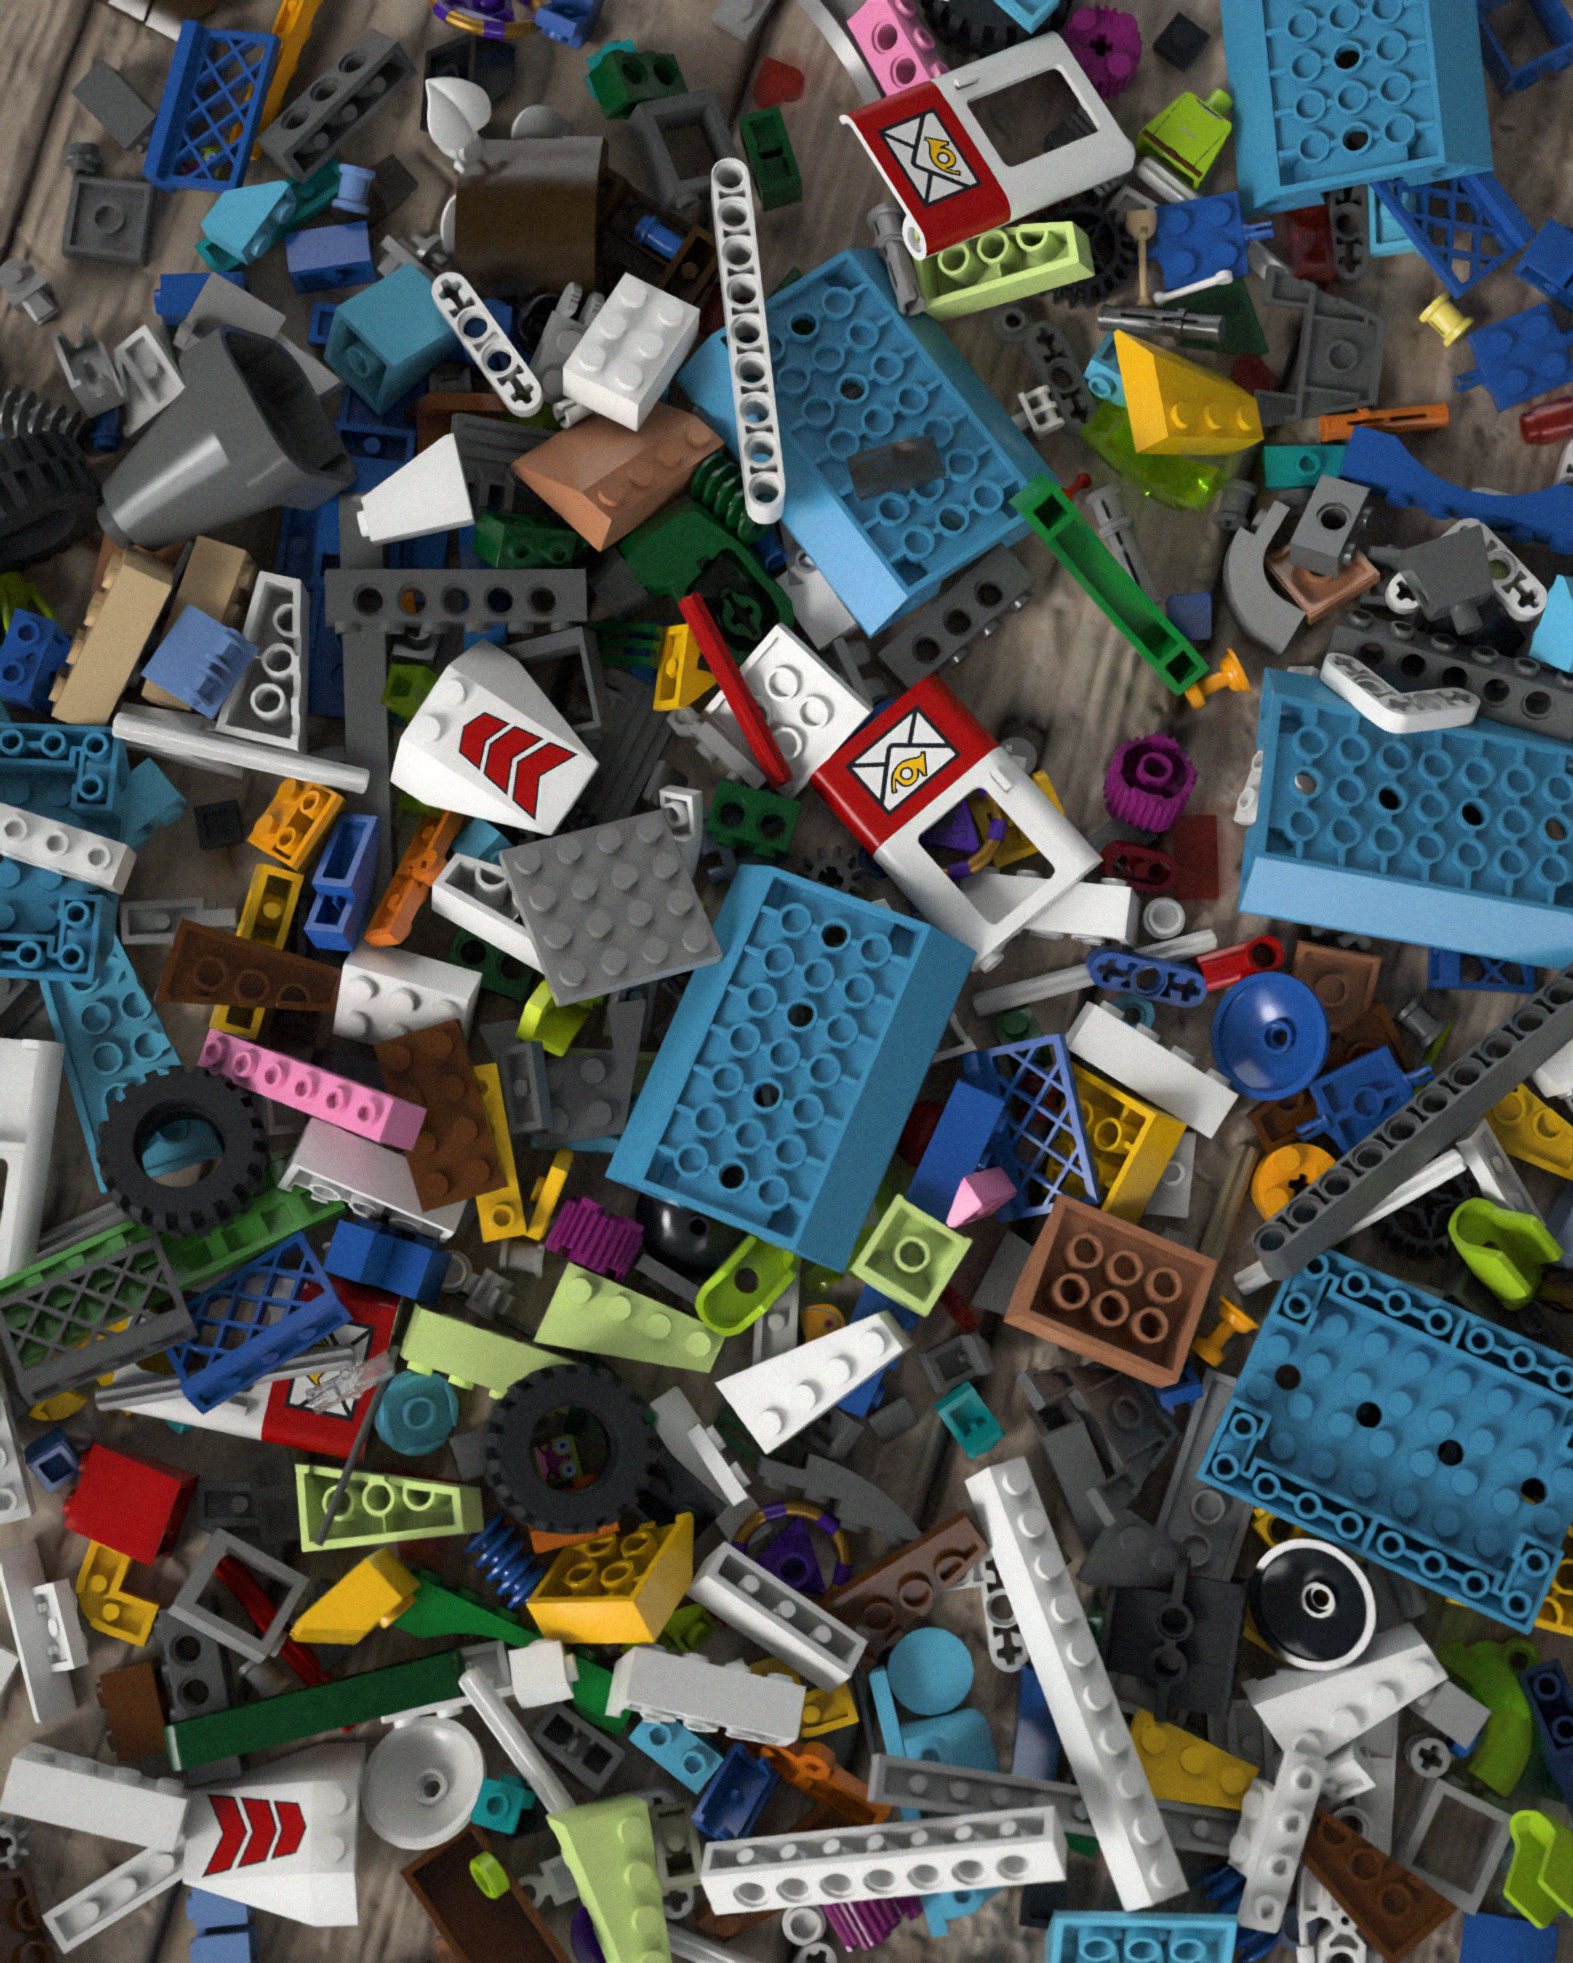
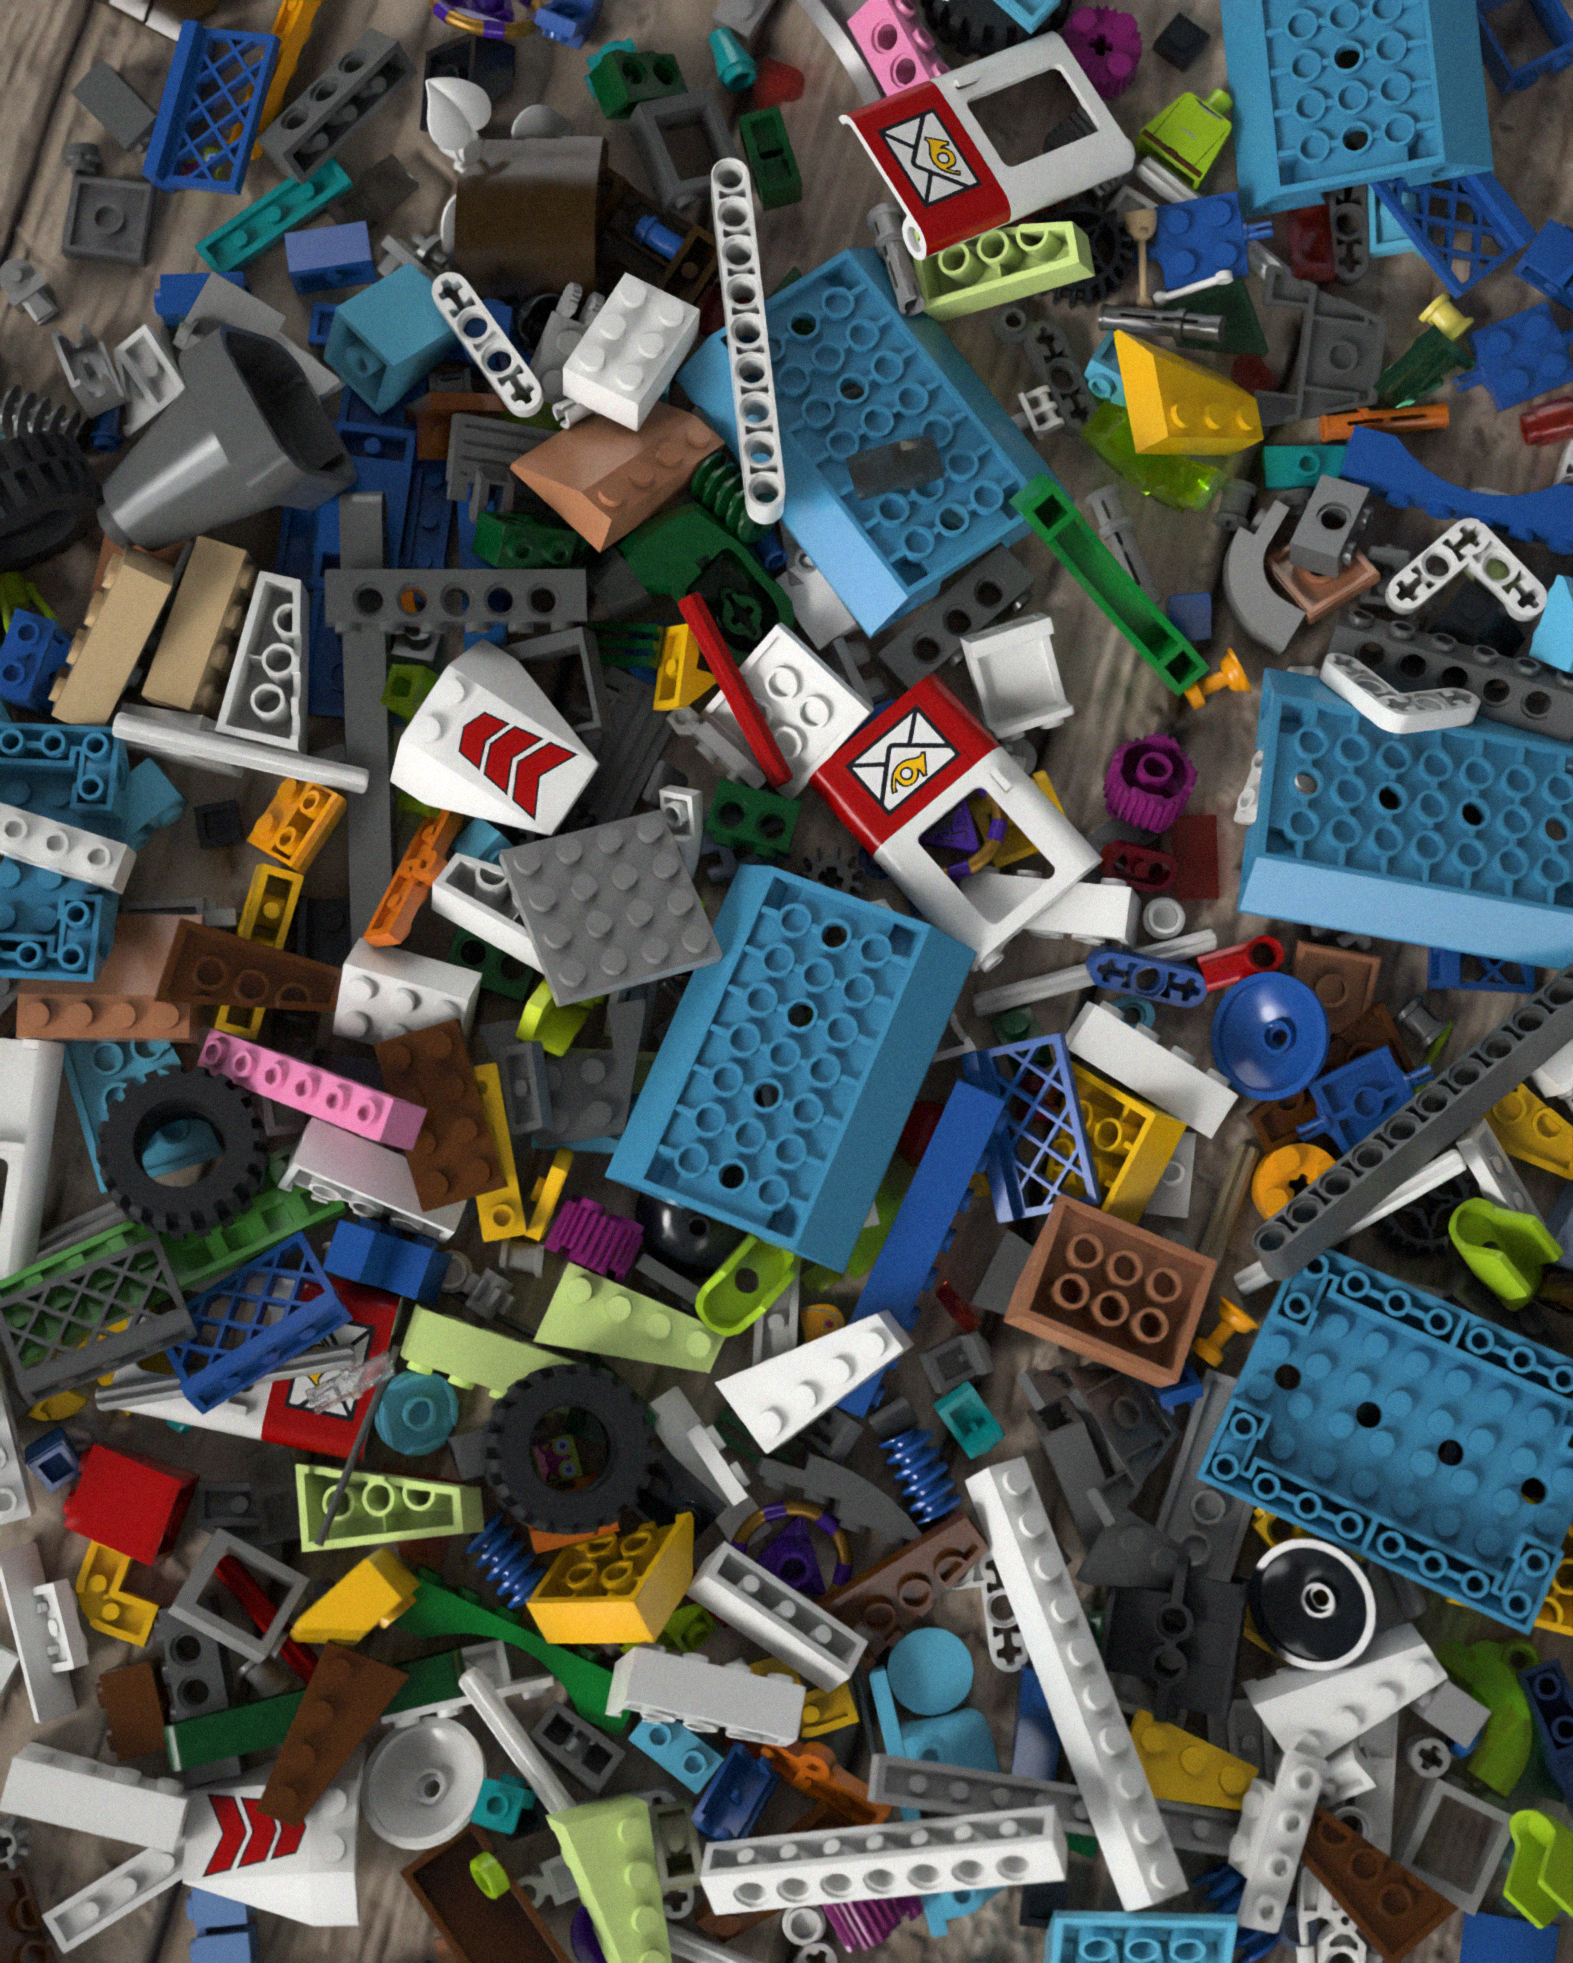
medium blue hinge [141,603,260,720] -> none
medium azure slope [200,180,297,266] -> none
blue slope [304,813,381,952] -> none
medium blue bush [332,164,376,215] -> none
white slope [357,433,476,546] -> none
white brick [508,1639,579,1709] -> none
yellowish green slope [850,1193,973,1317] -> none
bright pink slope [946,1166,1018,1228] -> none
red hinge [1060,473,1092,501] -> none
dark grey torso [1396,525,1493,635] -> none
none -> nougat slope [16,914,204,1043]
none -> reddish brown wing [255,1640,410,1828]
none -> teal cone [708,27,757,93]
none -> blue piece [879,1426,962,1525]
none -> white panel [960,612,1075,742]
none -> clear green wing [1372,324,1476,408]

